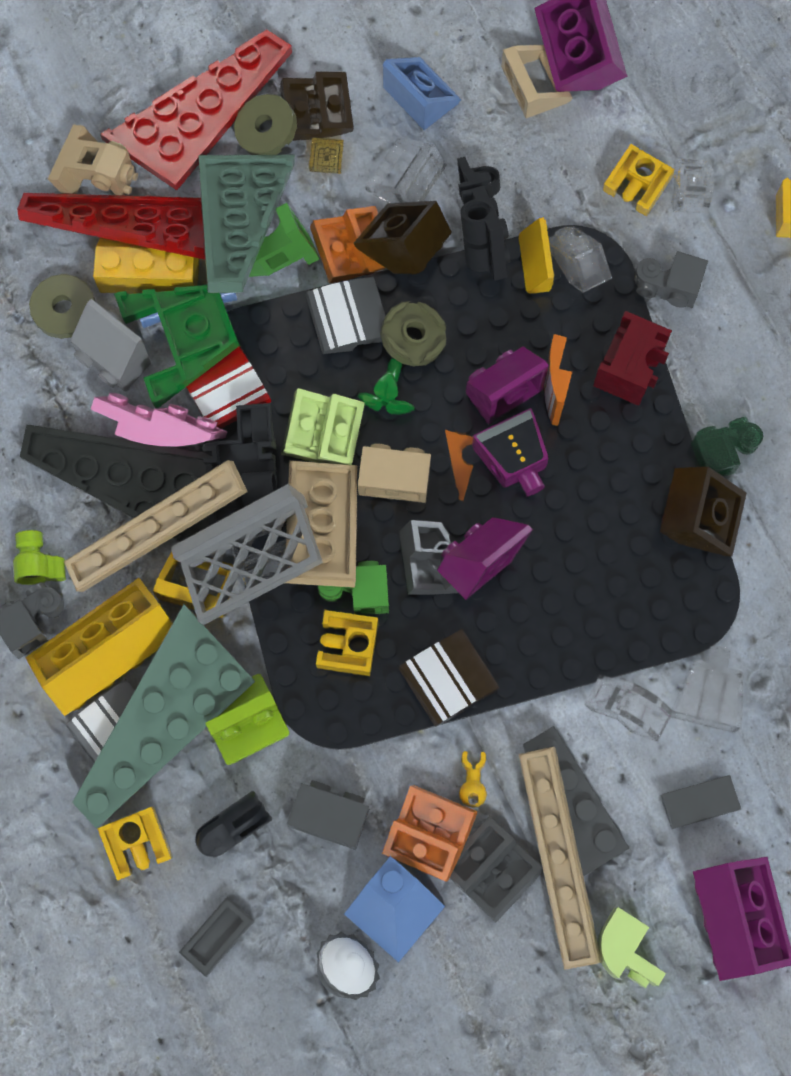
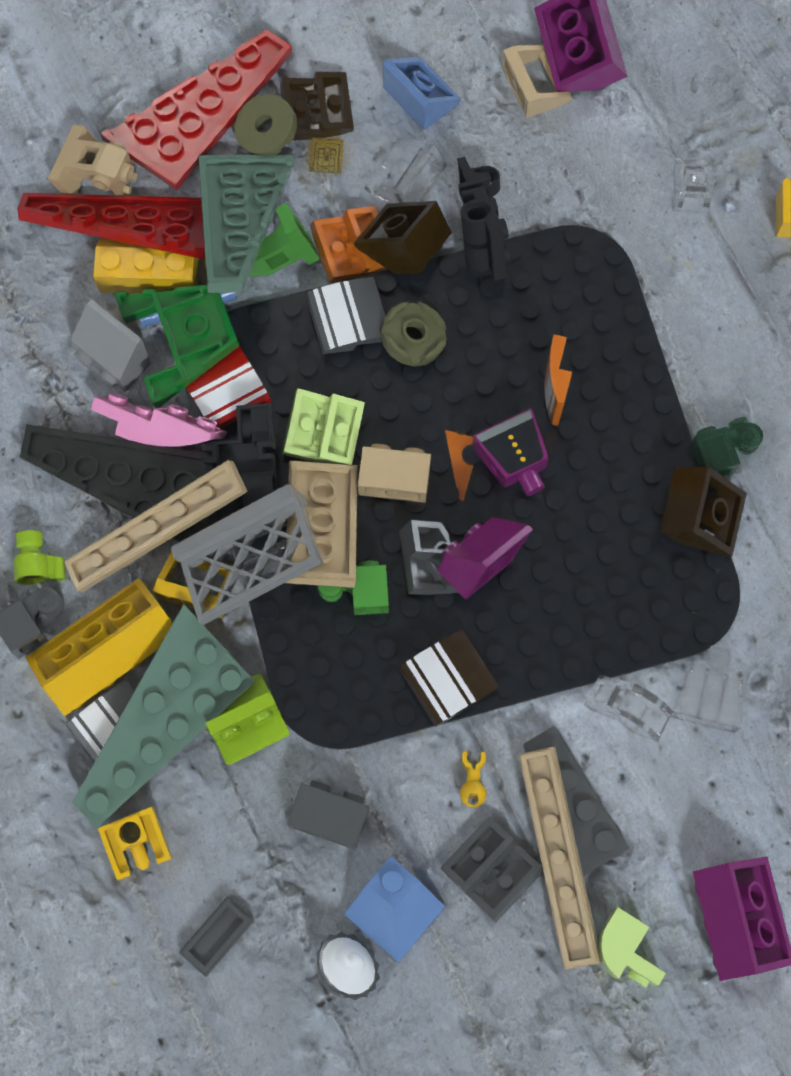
olive tile [29,274,95,339] -> none
black arm [195,791,272,857] -> none
yellow brick [316,610,379,676] -> none
green plant [357,359,415,414] -> none
orange slope [382,785,478,882] -> none
magenta slope [466,346,549,425] -> none
yellow slope [519,217,554,293] -> none
clear slope [549,226,612,293] -> none
dark red piece [593,311,672,406] -> none
yellow brick [603,144,675,217] -> none
dark grey brick [634,251,709,308] -> none
dark grey tile [661,775,741,829] -> none

